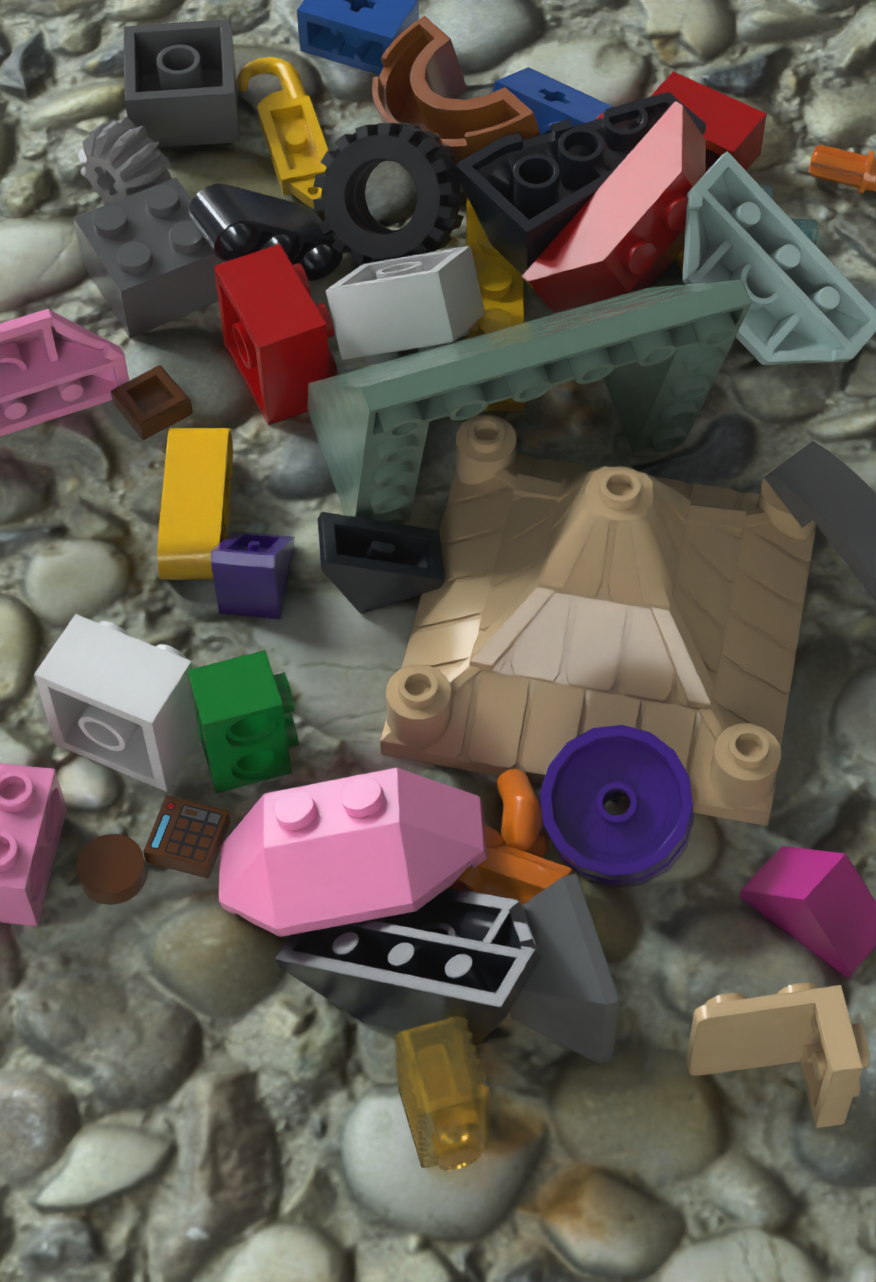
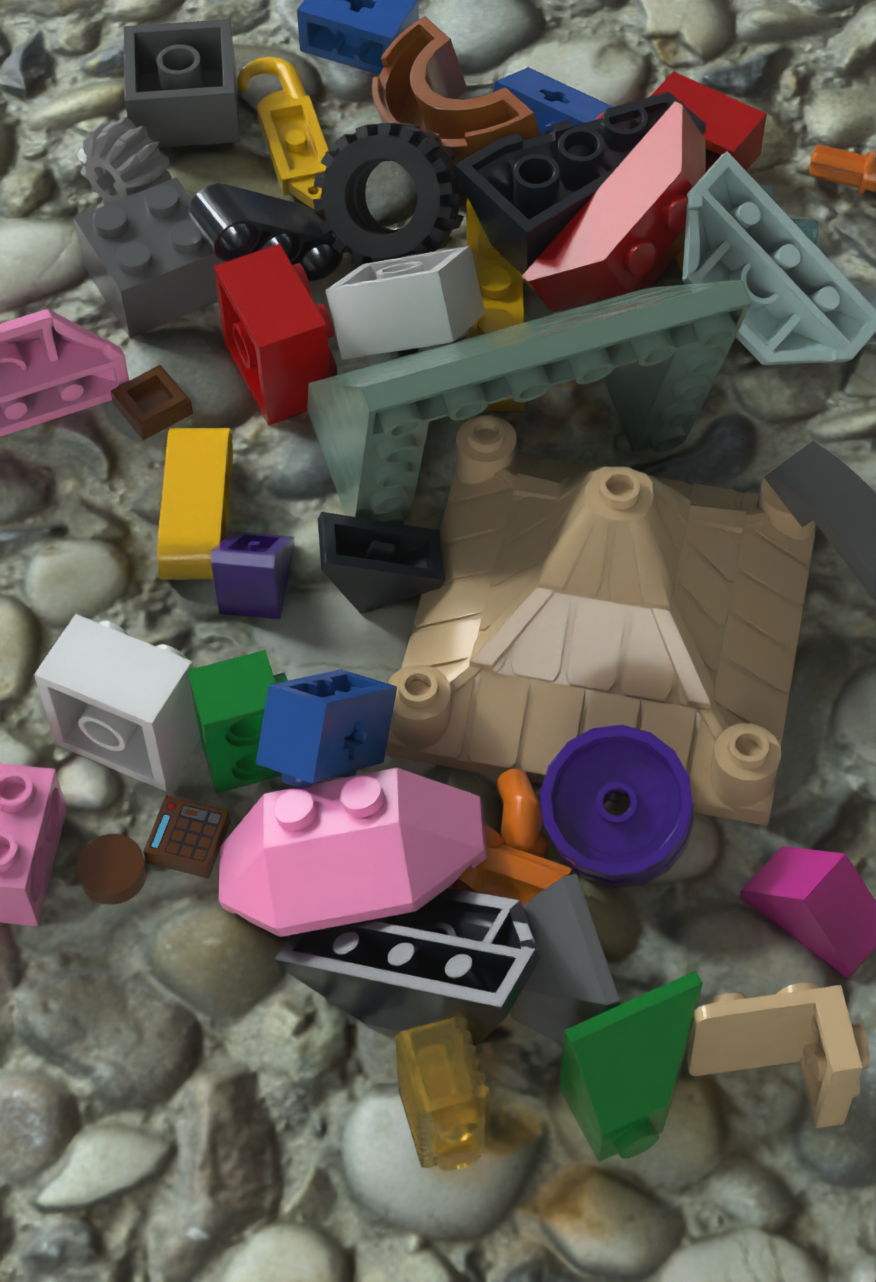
none -> blue brick [256,669,397,788]
none -> green slope [559,971,703,1162]

